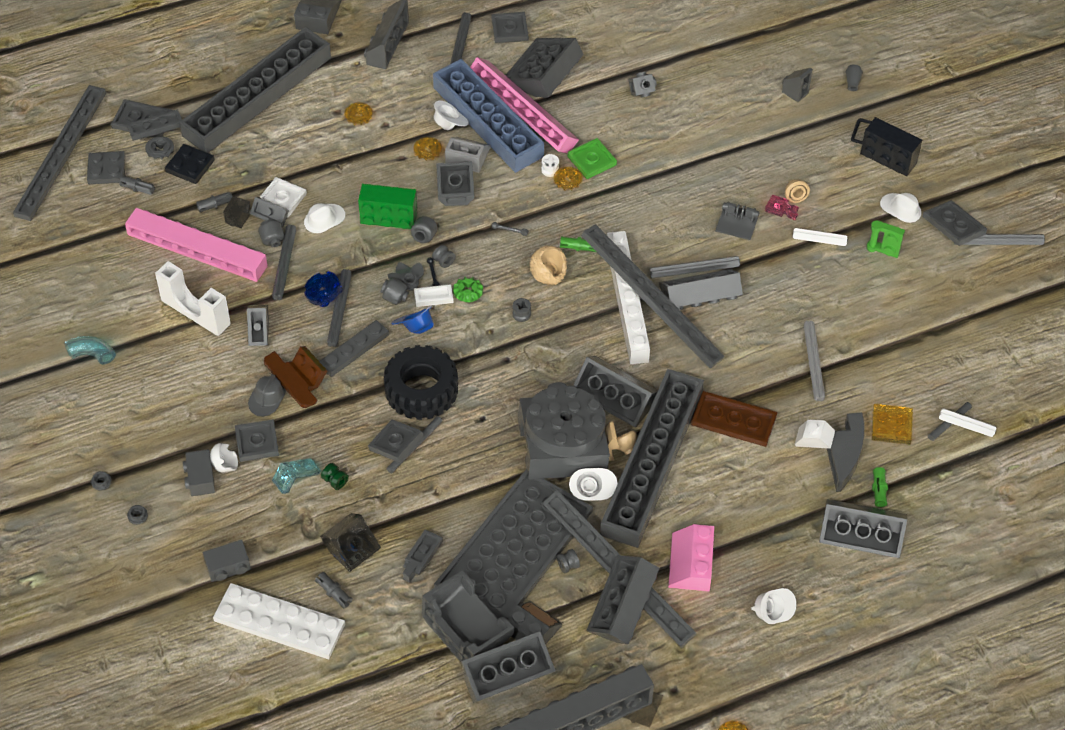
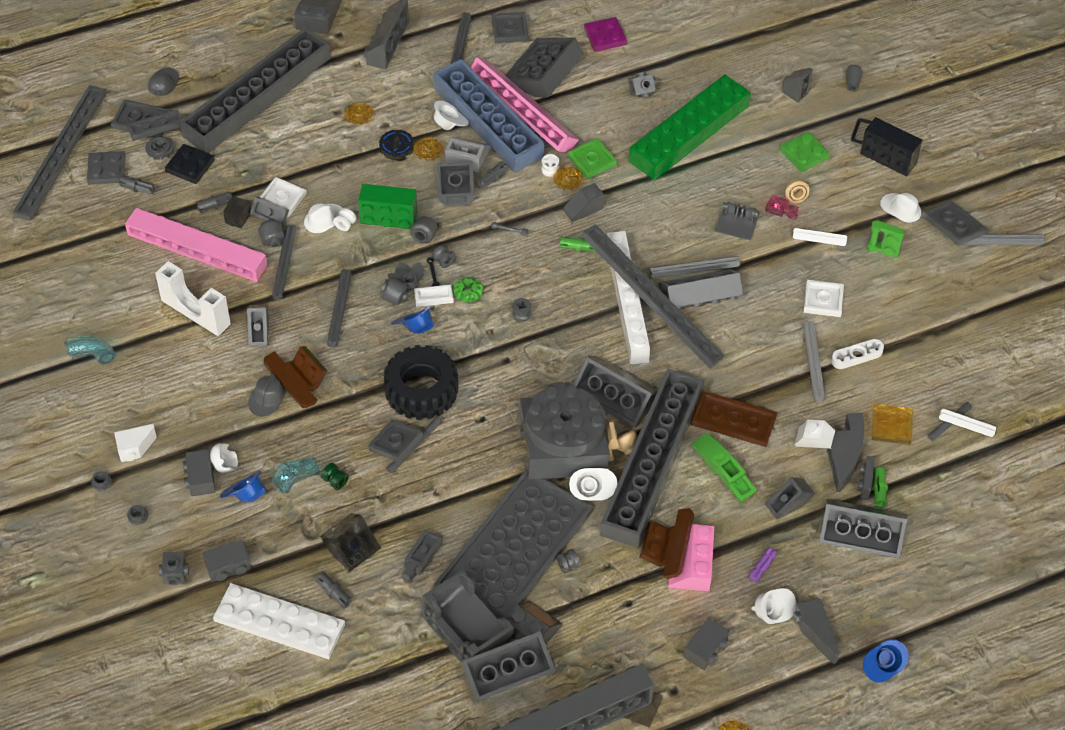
dark grey plate [235,419,279,462] -> none
clear blue plate [304,271,343,307] -> none
dark grey plate [319,320,389,377] -> none
tan hair [530,245,567,285] -> none
dark grey plate [542,490,697,649] -> none
dark grey slope [586,555,659,644] -> none
none -> white slope [114,424,157,462]
none -> dark grey cap [148,67,179,96]
none -> dark grey brick [159,552,189,585]
none -> blue piece [220,470,266,502]
none -> white wheel [333,208,356,231]
none -> tile [379,130,414,160]
none -> dark grey axle [477,162,508,189]
none -> dark grey slope [563,183,604,222]
none -> magenta plate [584,17,627,52]
none -> green brick [628,74,751,181]
none -> reddish brown plate [639,508,694,579]
none -> dark grey brick [684,618,730,671]
none -> bright green slope [691,433,757,504]
none -> medium lavender axle [749,547,777,582]
none -> dark grey slope [765,477,815,519]
none -> bright green plate [780,131,830,172]
none -> dark grey slope [793,599,839,664]
none -> white tile [803,280,844,317]
none -> white beam [831,339,884,369]
none -> dark grey plate [858,456,875,500]
none -> blue piece [863,640,909,682]

